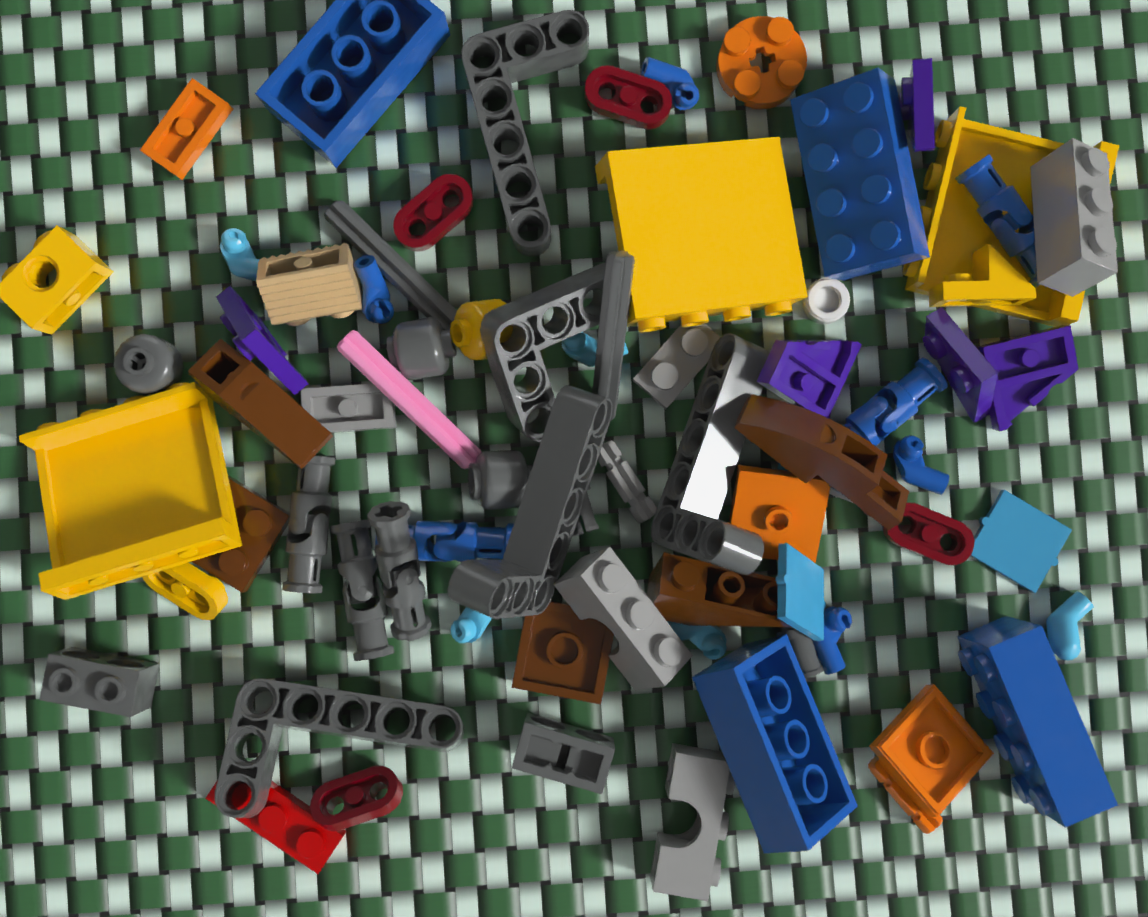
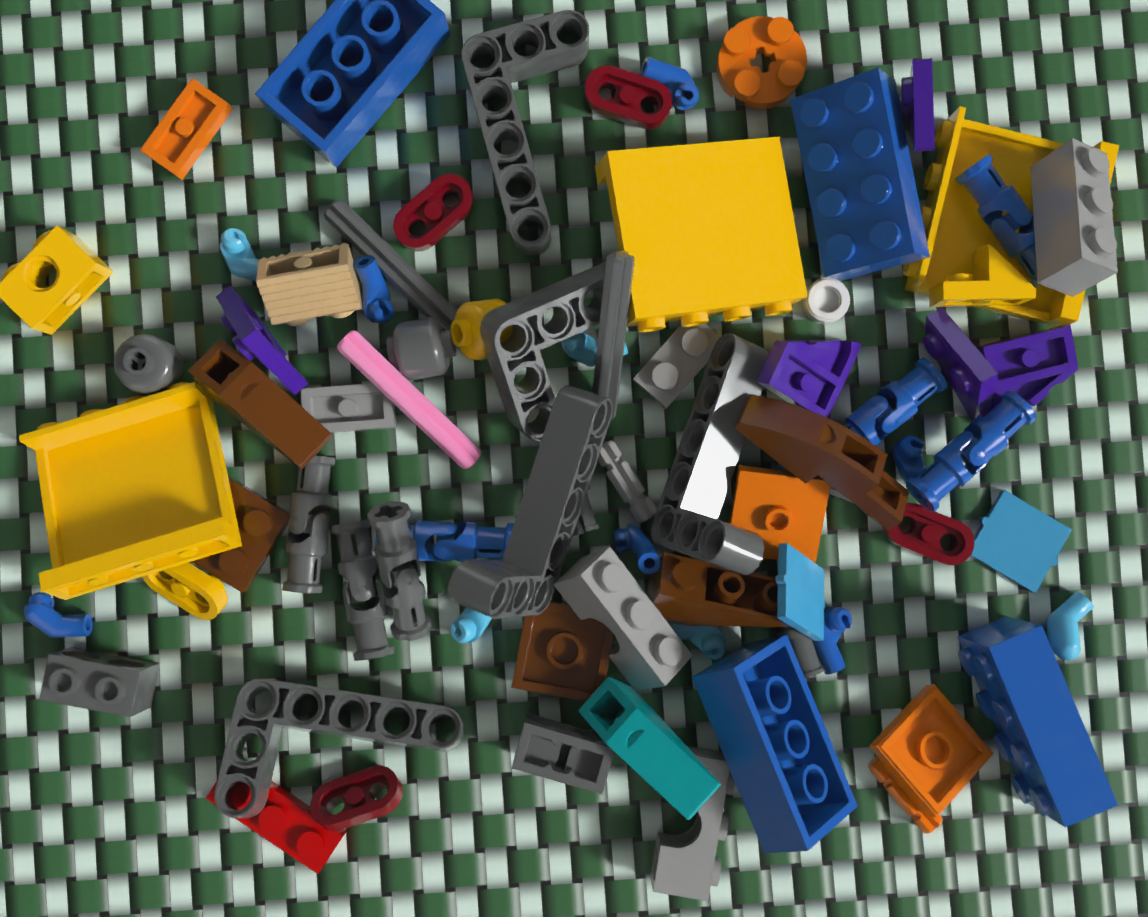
dark grey head [468,450,533,510] -> none
none -> blue arm [23,592,93,638]
none -> teal slope [578,676,722,820]
none -> blue arm [613,525,661,574]
none -> blue piece [905,390,1036,512]

